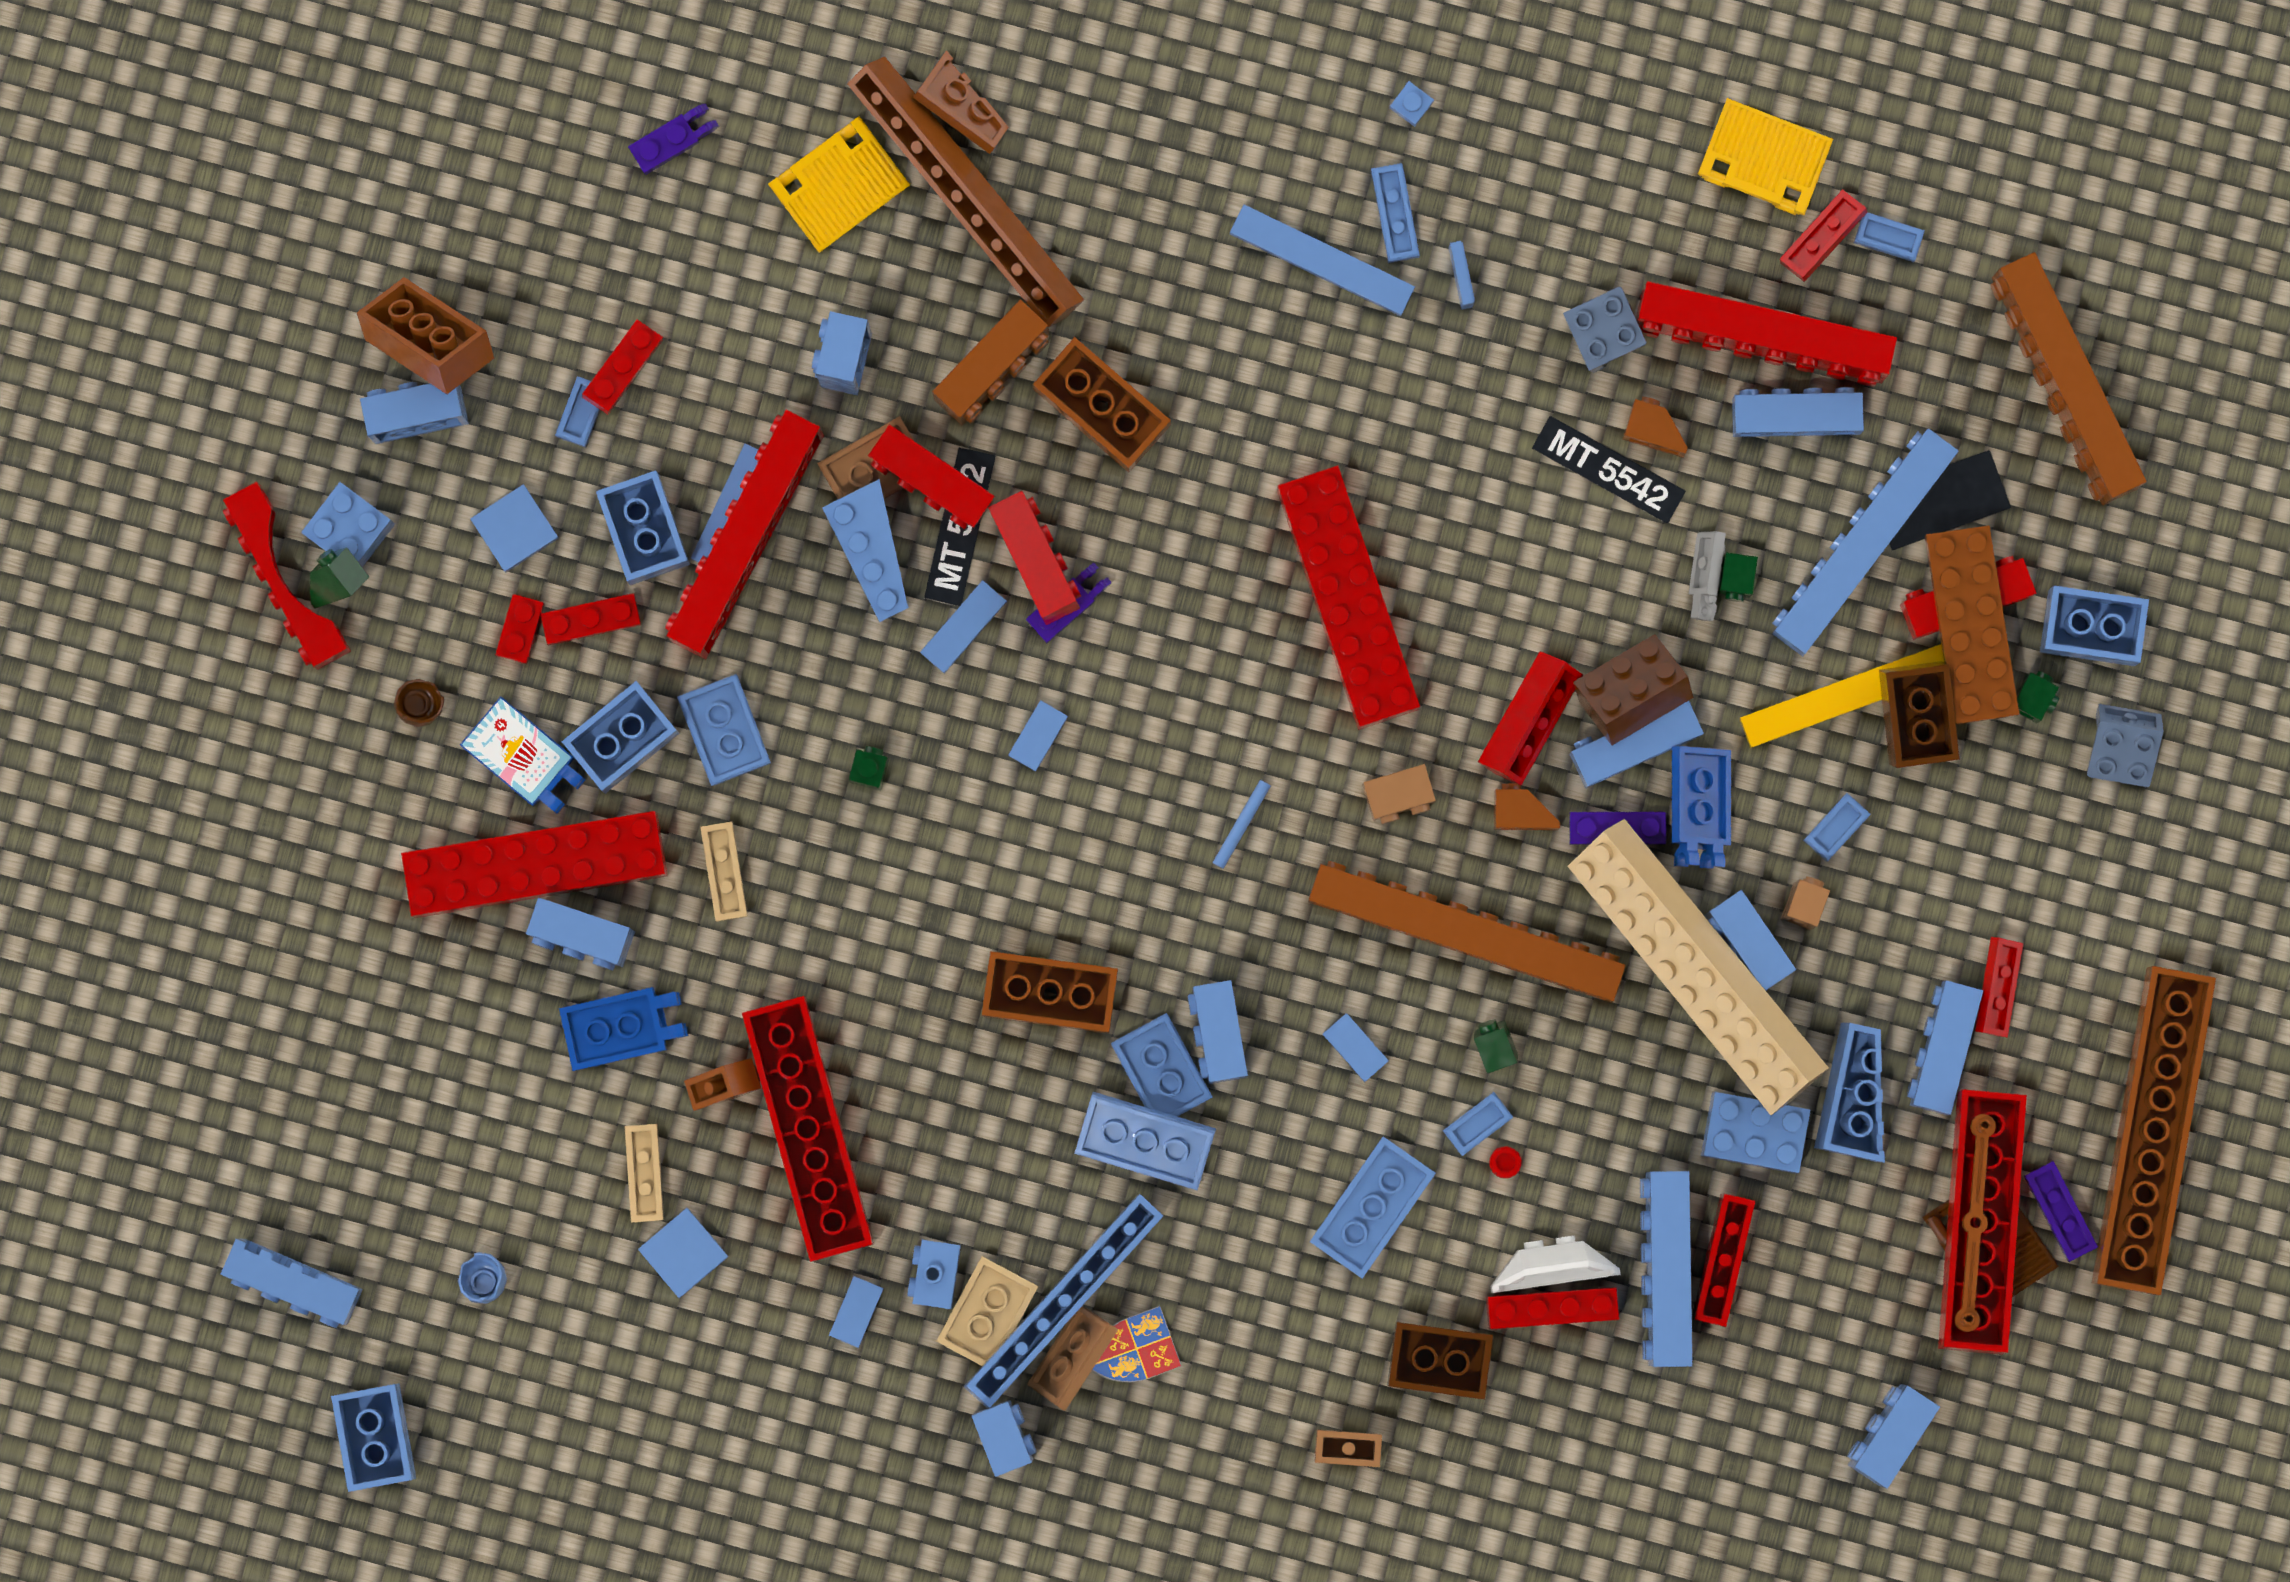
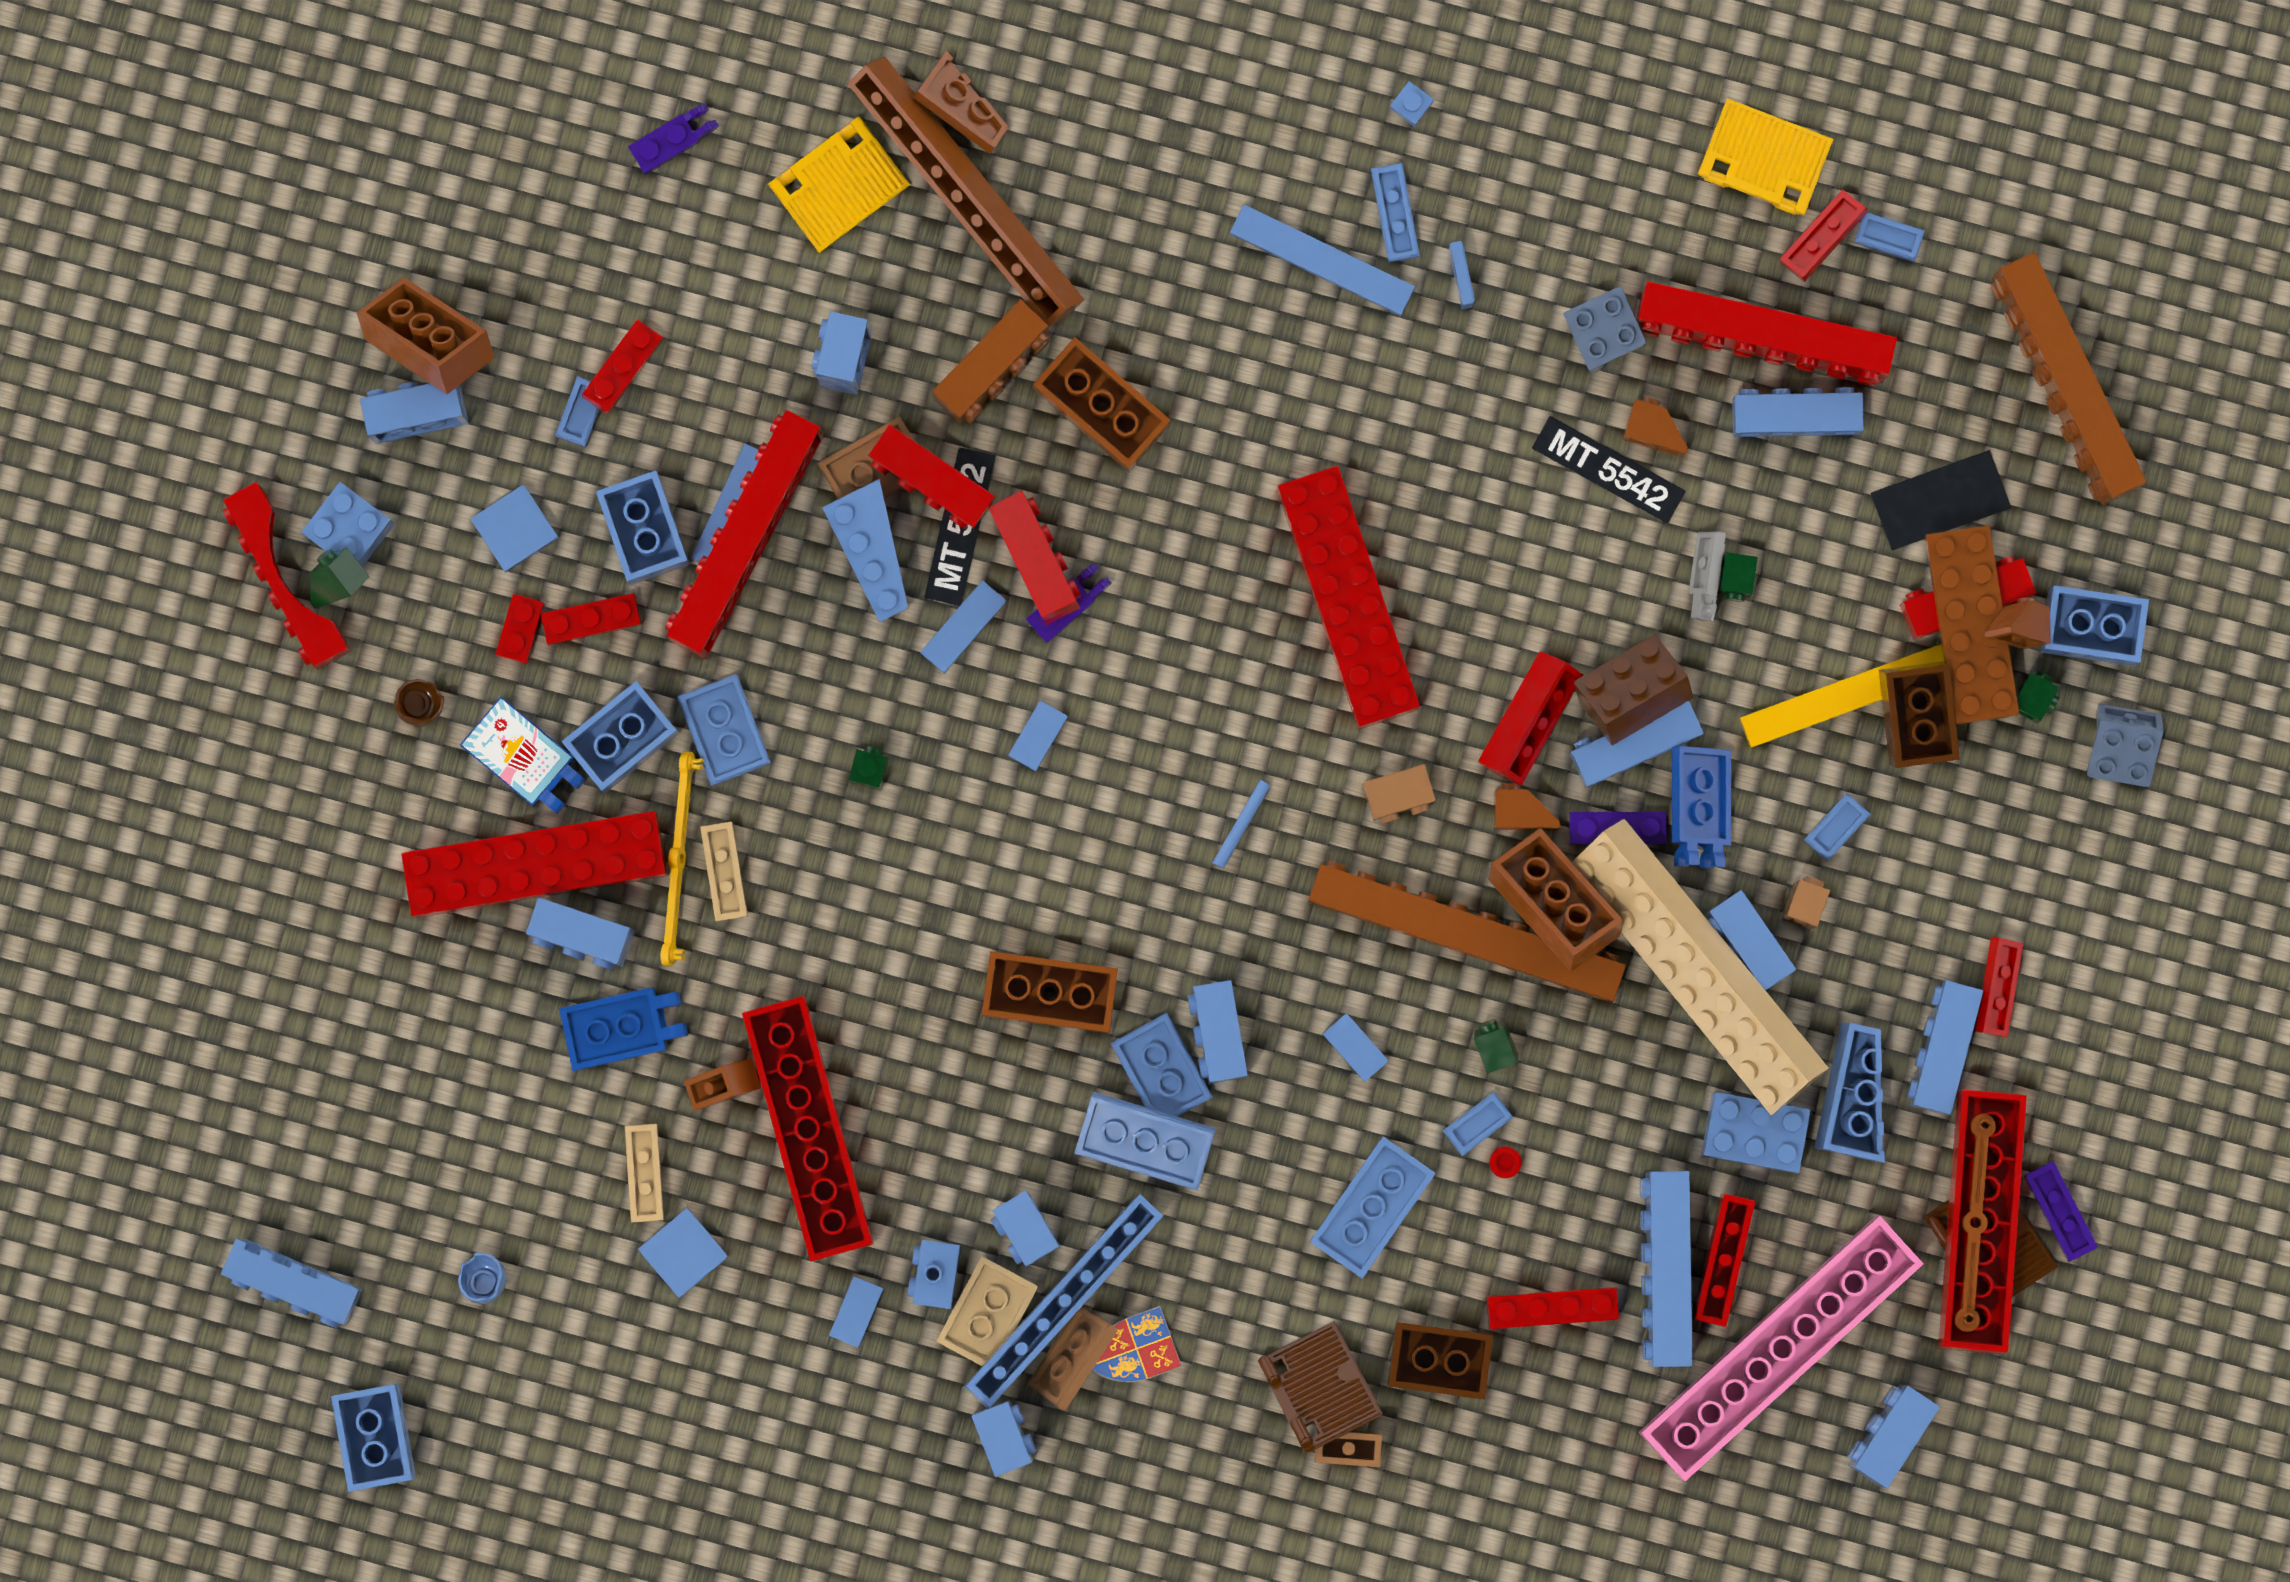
white wedge [1490,1235,1621,1293] -> none
medium blue brick [1772,428,1959,657] -> none
dark orange brick [2091,966,2216,1295] -> none
none -> yellow piece [660,751,704,966]
none -> medium blue brick [990,1191,1060,1267]
none -> reddish brown window [1257,1321,1383,1455]
none -> dark orange brick [1488,828,1623,972]
none -> bright pink brick [1639,1216,1923,1481]
none -> dark orange slope [1985,598,2051,649]

